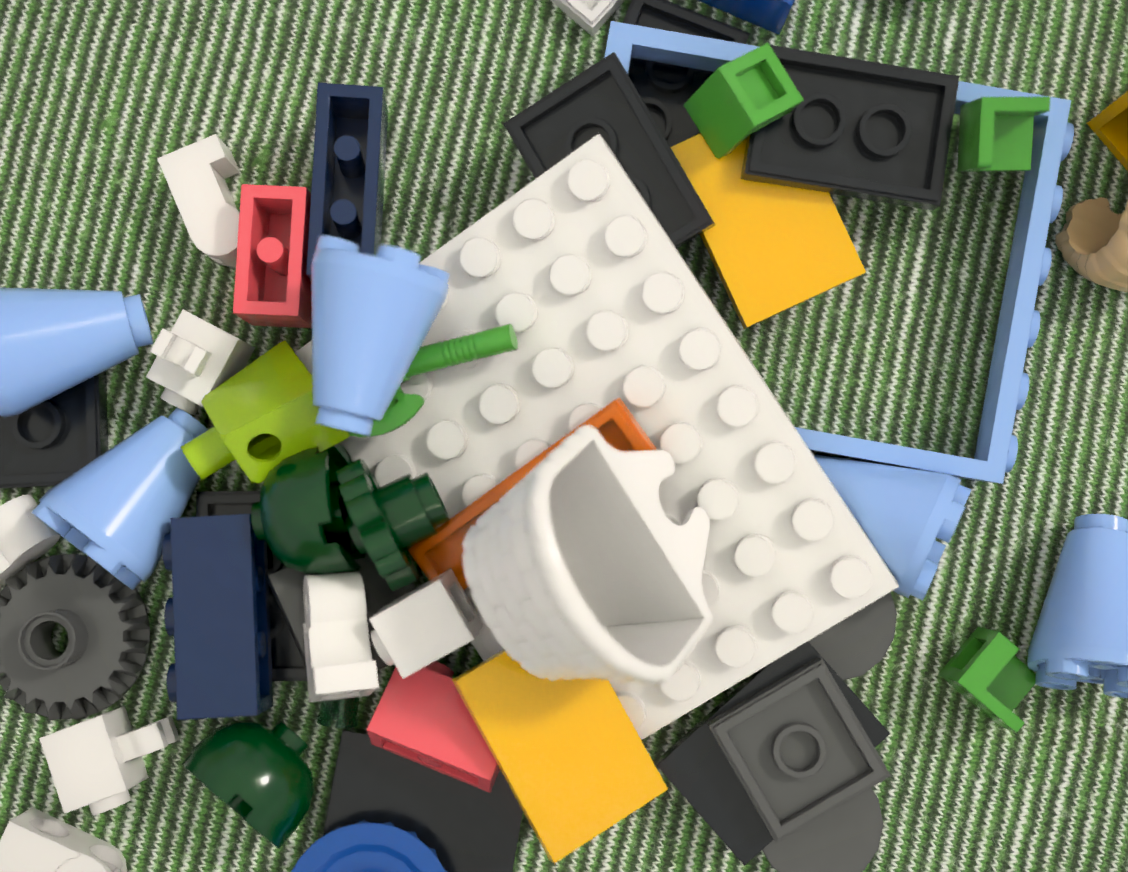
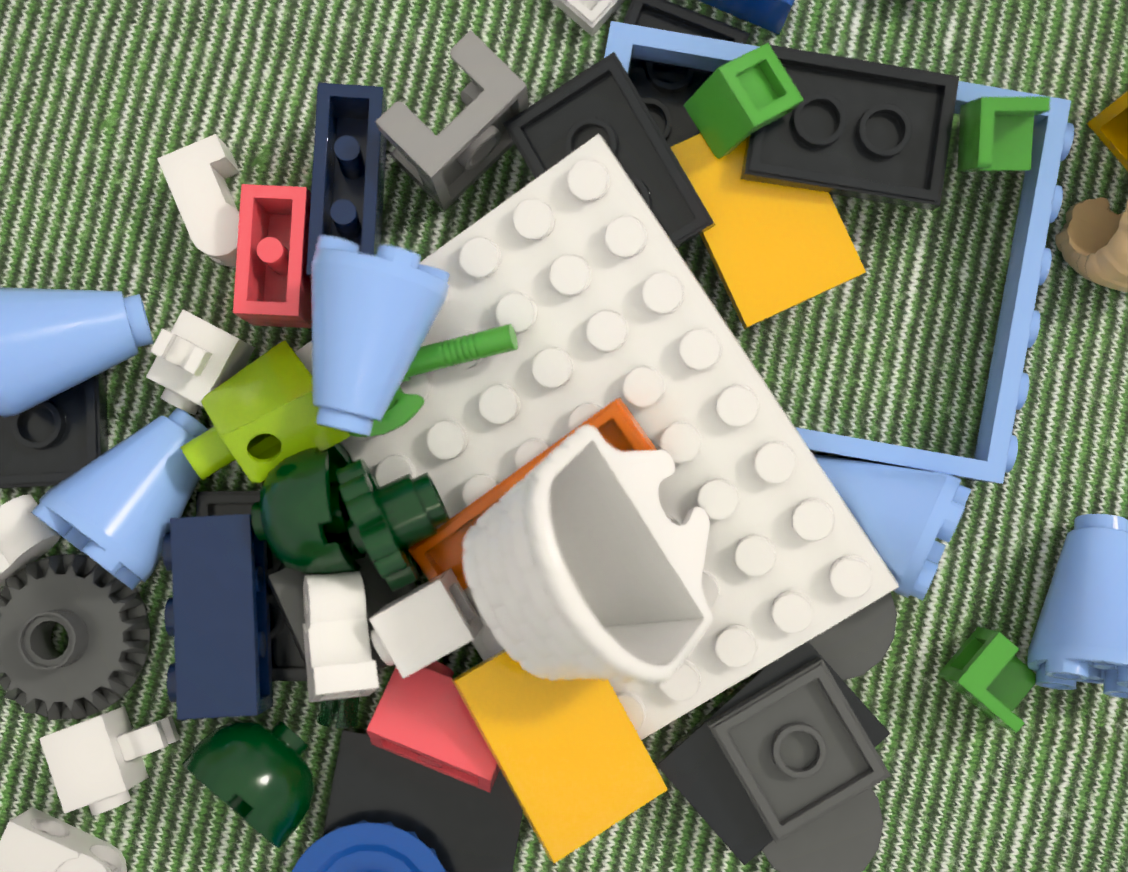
none -> light grey panel [375,30,529,211]

